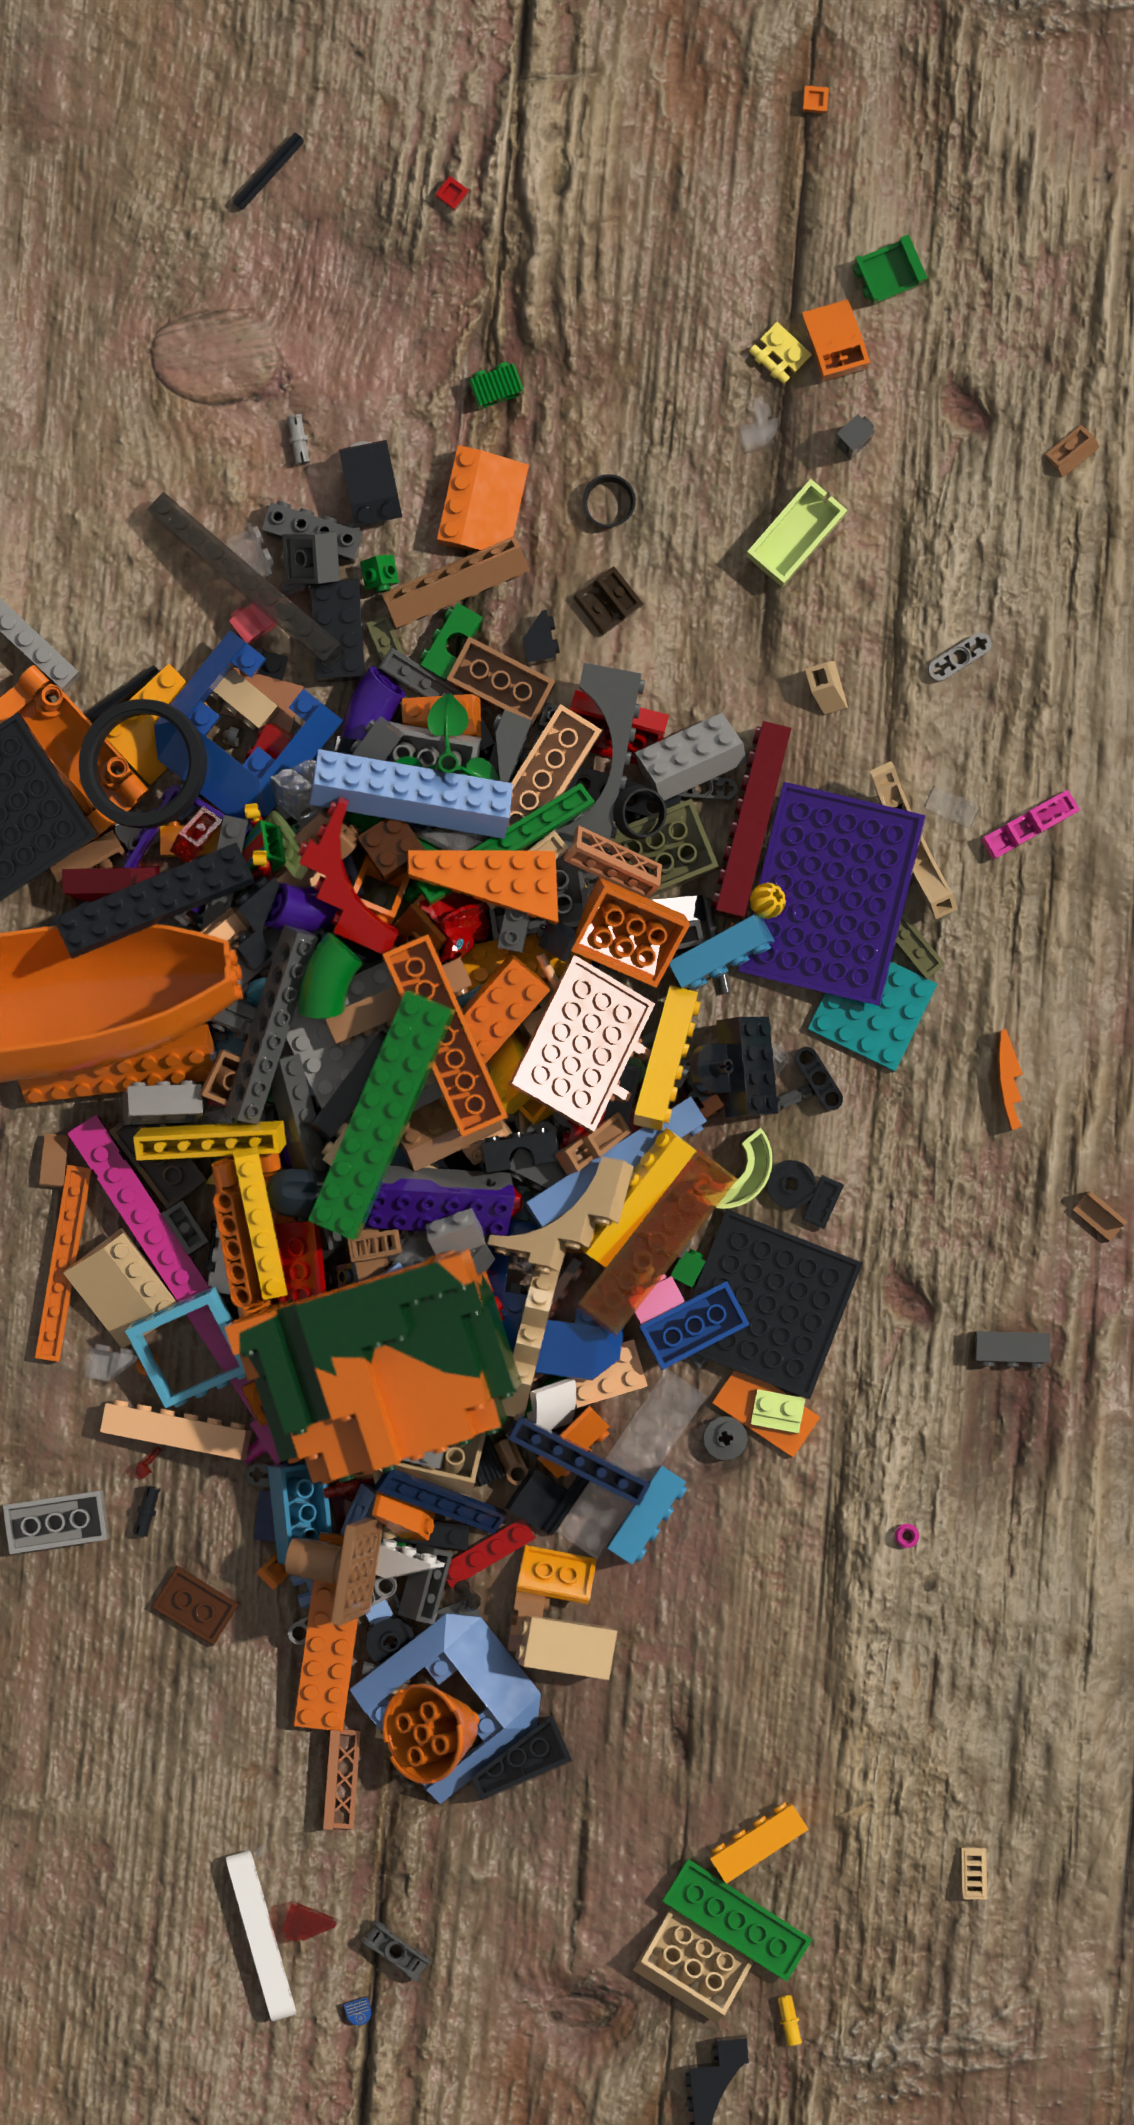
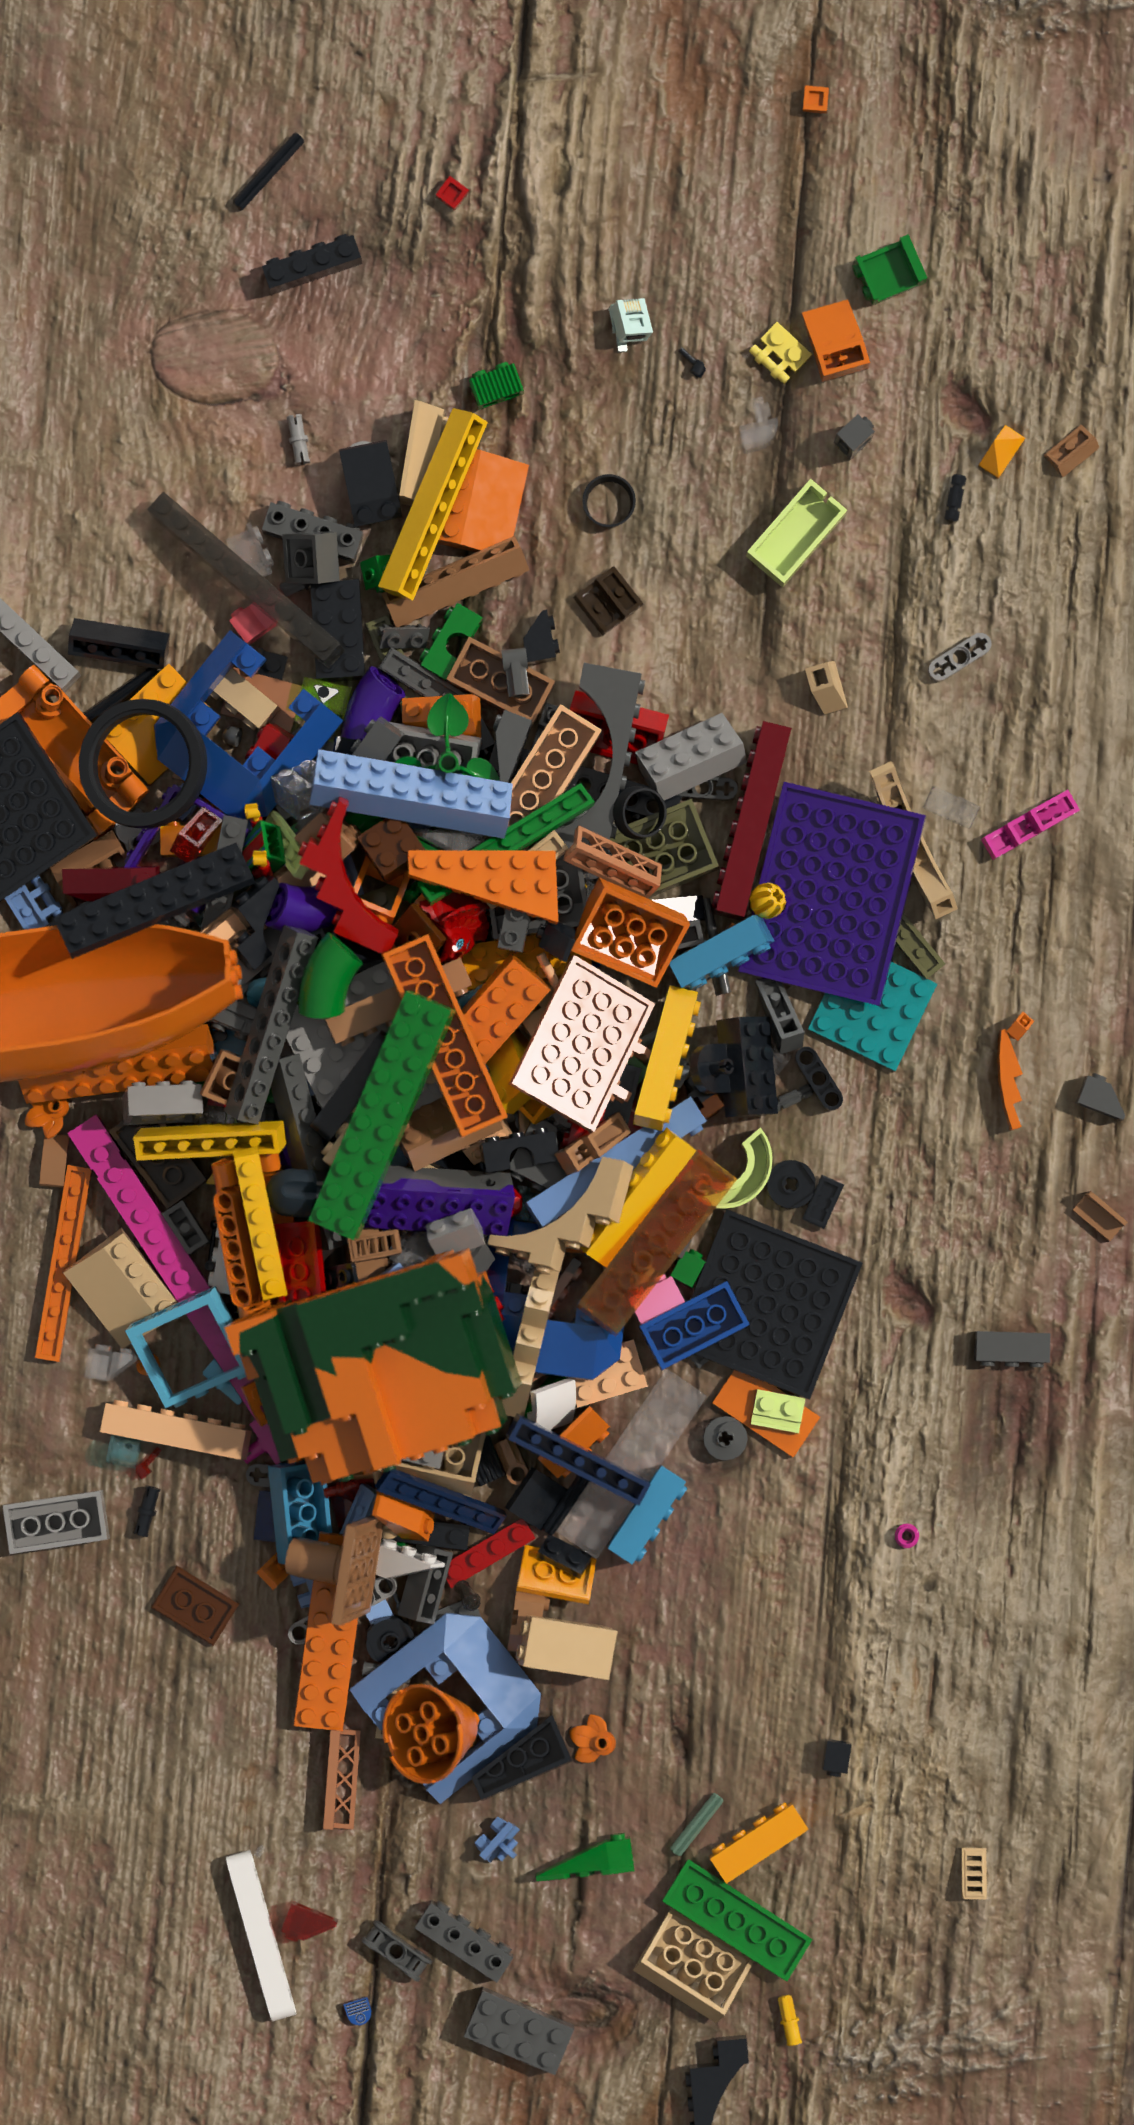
none -> medium blue plate [5,876,63,930]
none -> orange plate [25,1099,69,1139]
none -> black brick [68,618,170,669]
none -> clear light blue piece [106,1435,141,1469]
none -> medium azure slope [202,1359,243,1405]
none -> black brick [262,234,362,295]
none -> clear neon green brick [301,677,353,718]
none -> dark grey hinge [377,624,430,649]
none -> yellow brick [378,408,488,601]
none -> tan slope [399,400,448,506]
none -> dark grey brick [415,1900,513,1983]
none -> dark grey brick [464,1987,574,2075]
none -> medium blue hips [474,1817,520,1863]
none -> dark grey piece [501,647,530,698]
none -> green wedge [536,1833,635,1882]
none -> black plate [537,1535,592,1579]
none -> orange plate [569,1714,616,1763]
none -> light aqua piece [608,298,653,352]
none -> sand green axle [670,1793,724,1856]
none -> black hand [678,347,706,378]
none -> dark grey slope [755,978,805,1054]
none -> black brick [822,1739,852,1777]
none -> black axle [944,474,966,522]
none -> light orange slope [978,425,1025,479]
none -> orange piece [1007,1011,1034,1041]
none -> dark grey slope [1075,1073,1125,1121]

